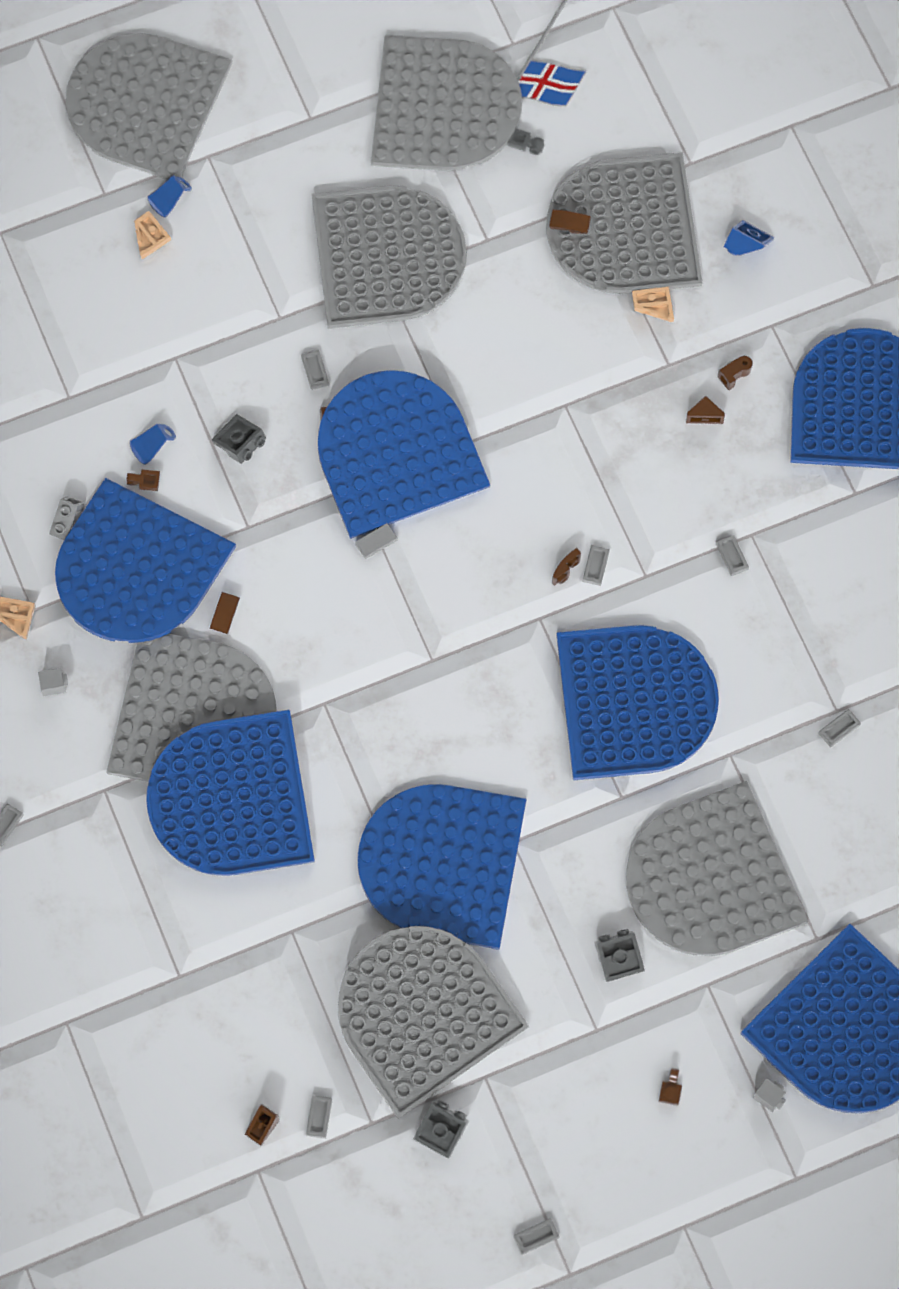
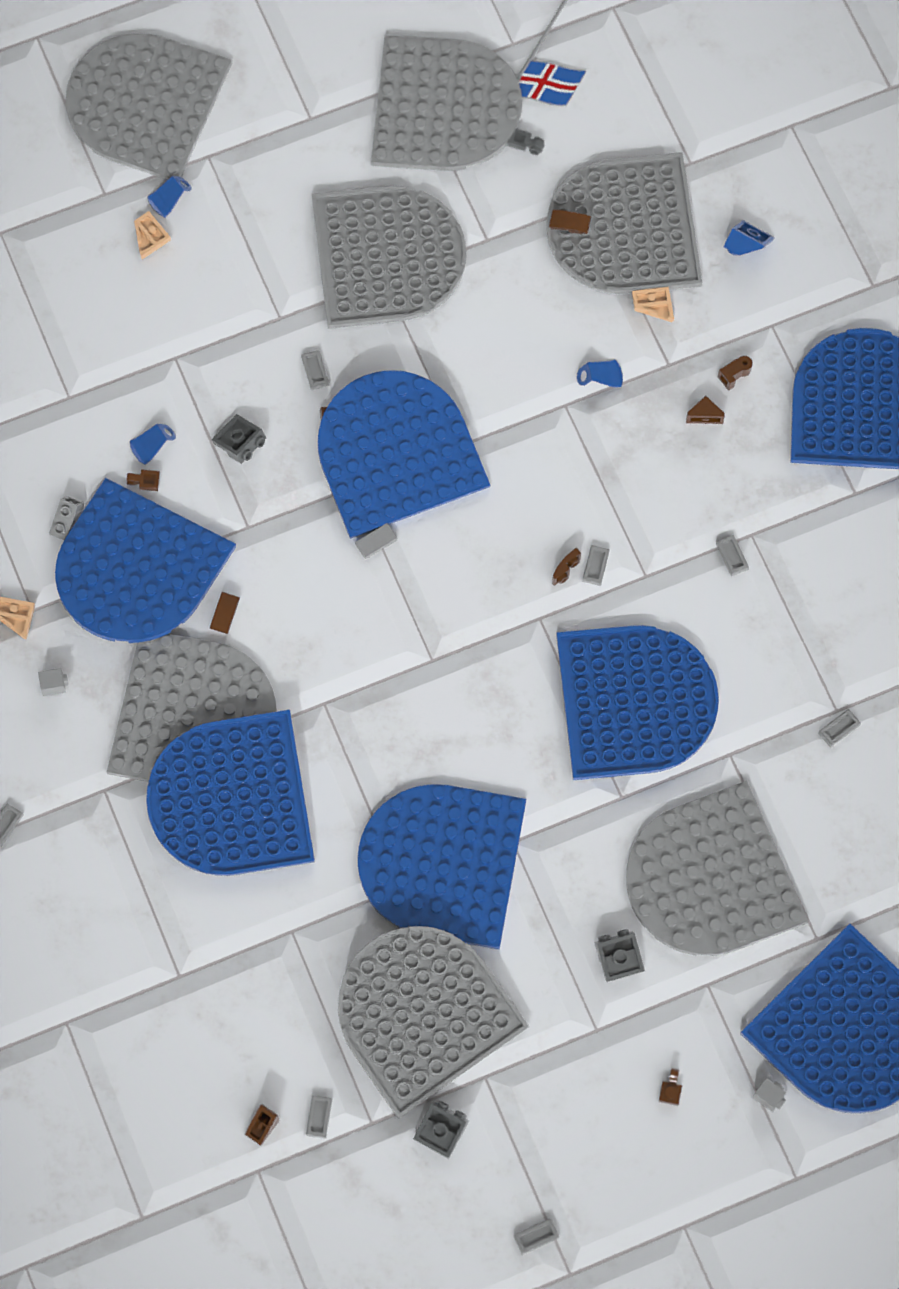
none -> blue piece [577,360,623,387]

